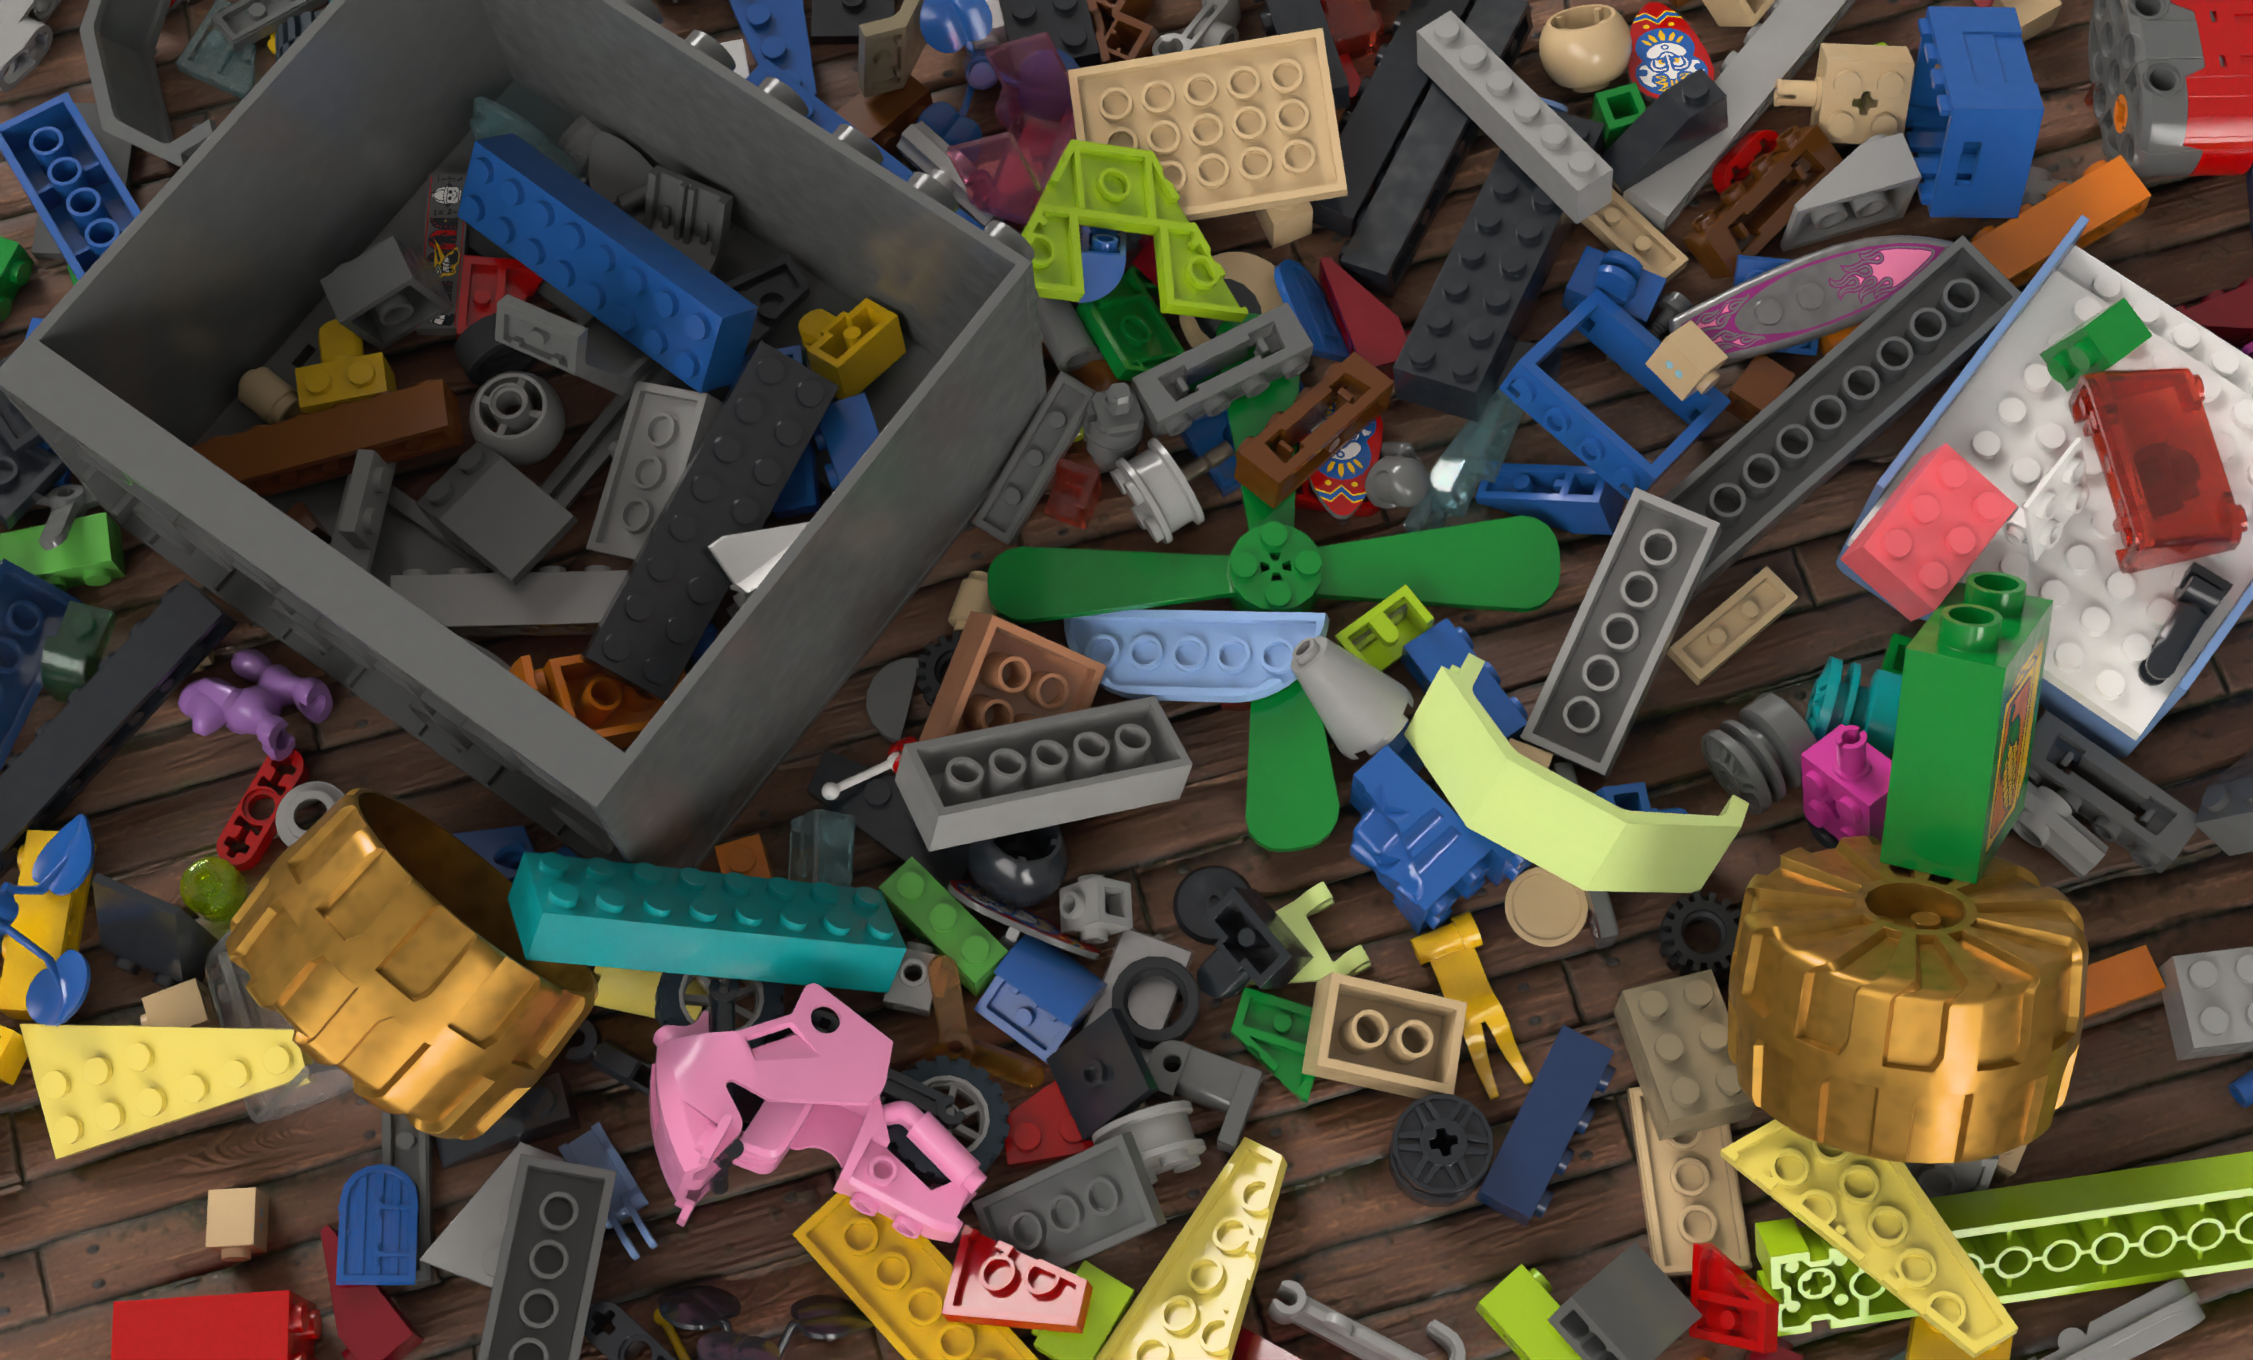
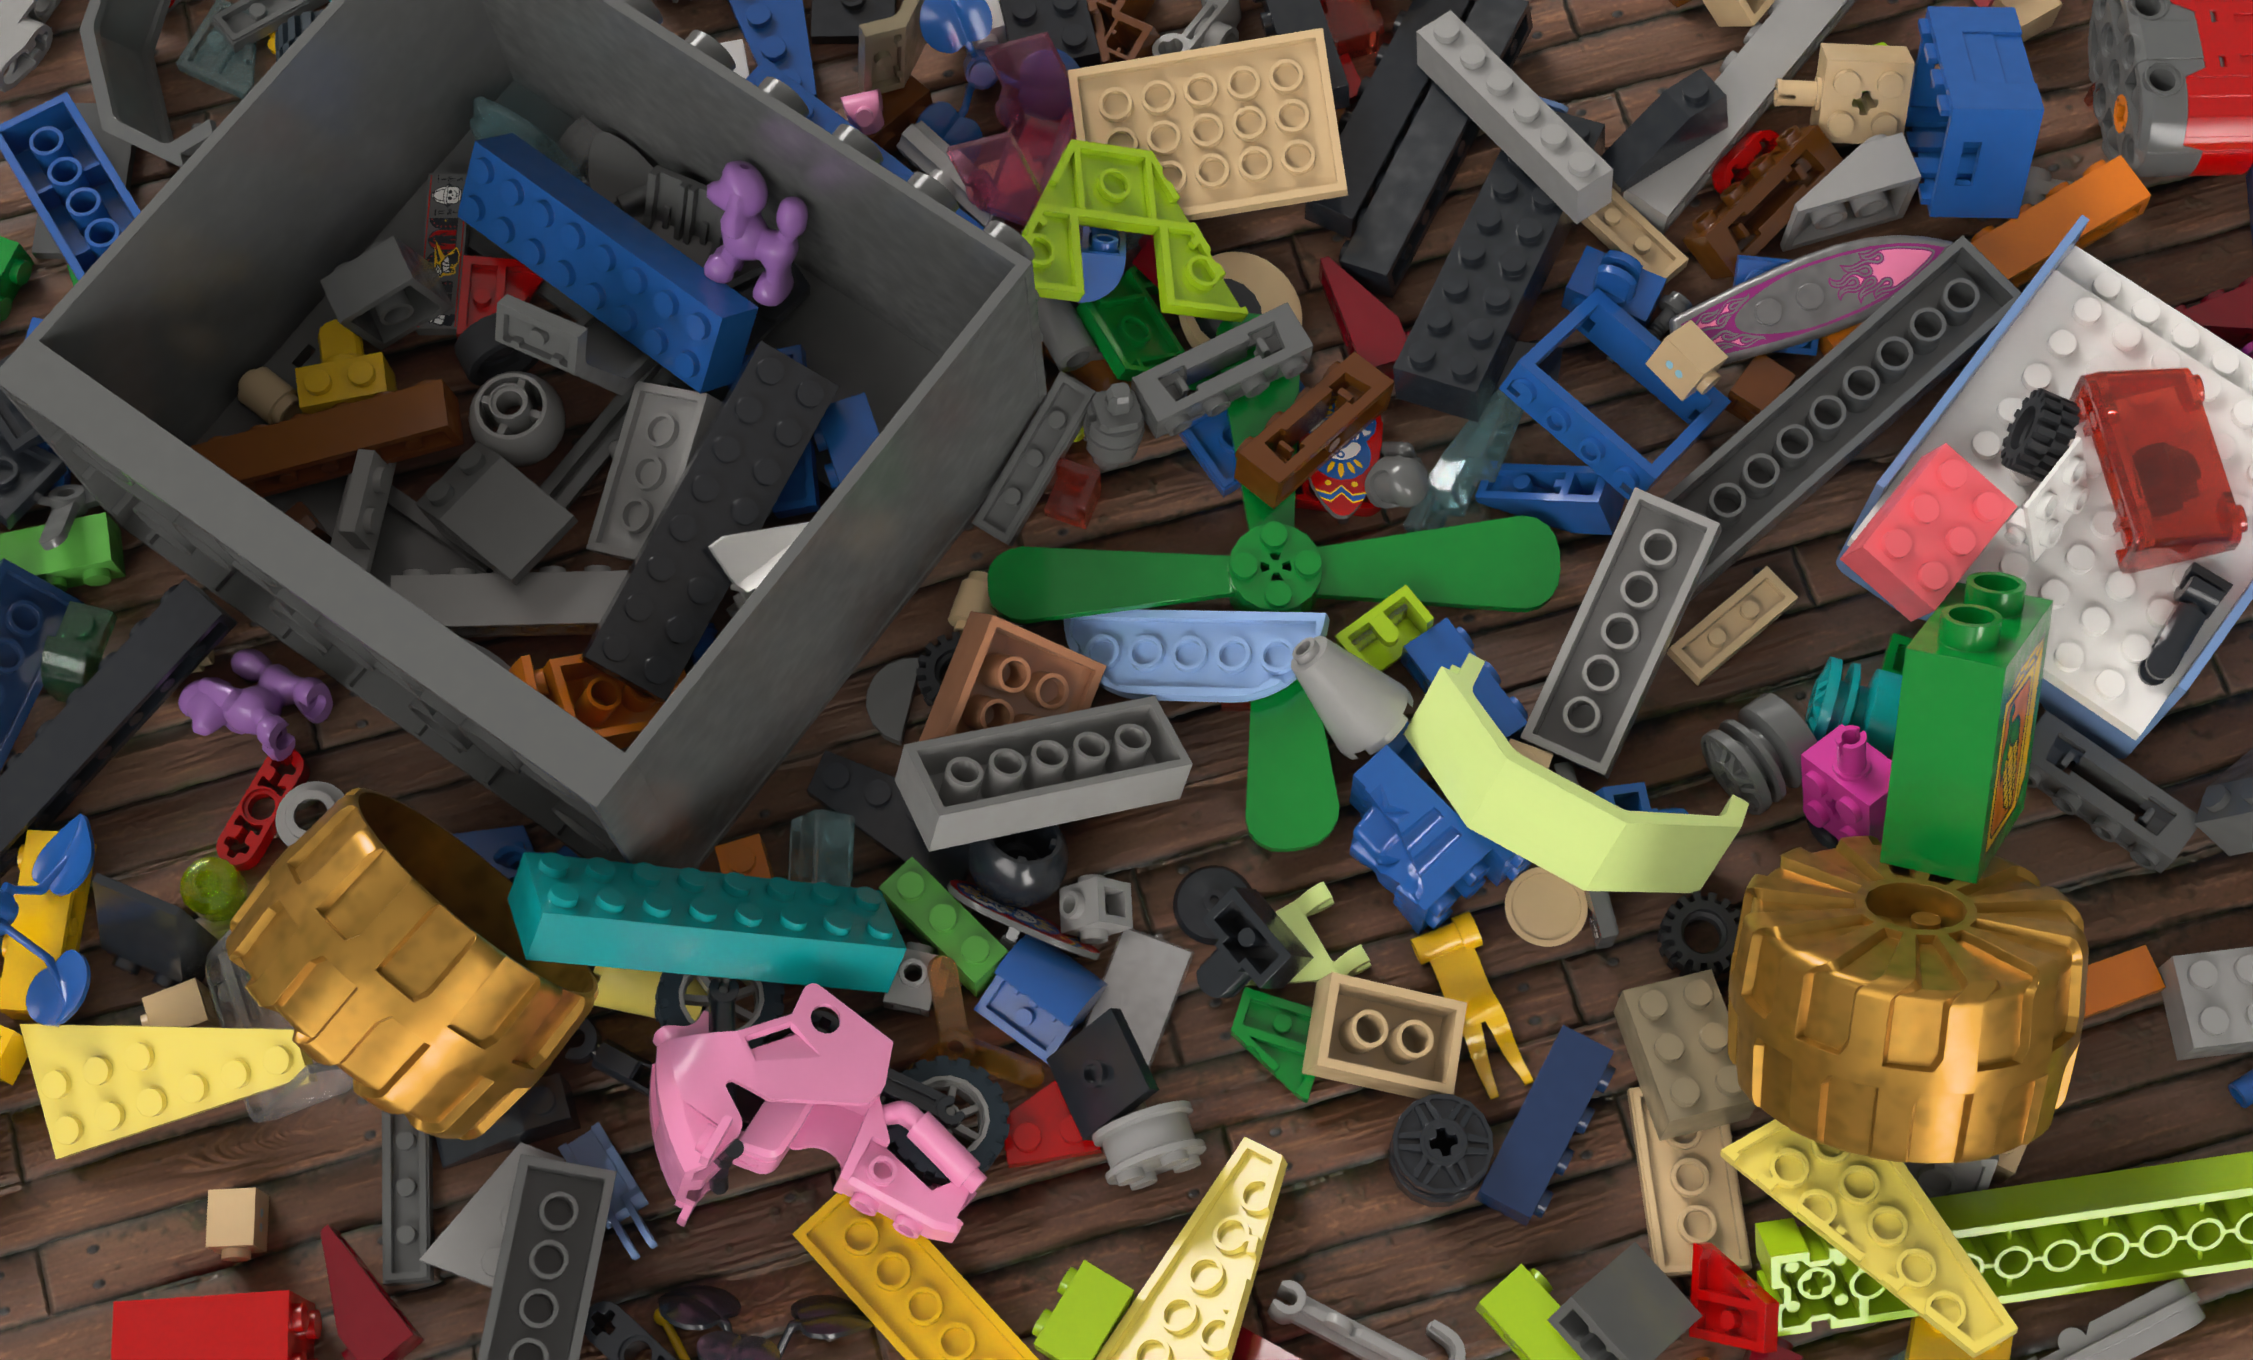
blue window [336,1164,420,1286] -> none
yellow brick [798,298,906,400] -> none
white hinge [821,735,918,800] -> none
wing [941,1224,1093,1334] -> none
dark grey plate [972,1131,1167,1269] -> none
light grey wheel [1110,438,1235,544] -> none
black tyre [1112,956,1200,1049] -> none
dark grey piece [1147,1040,1263,1155] -> none
tan brick [1255,202,1313,249] -> none
blue window [1274,259,1350,362] -> none
tan wheel [1539,4,1632,93] -> none
green brick [1589,82,1646,151] -> none
shield [1627,2,1714,102] -> none
light grey piece [2012,781,2109,878] -> none
green brick [2039,297,2153,392] -> none
none -> medium lavender animal [704,160,809,306]
none -> bright pink piece [840,89,884,135]
none -> black tyre [2001,388,2080,482]

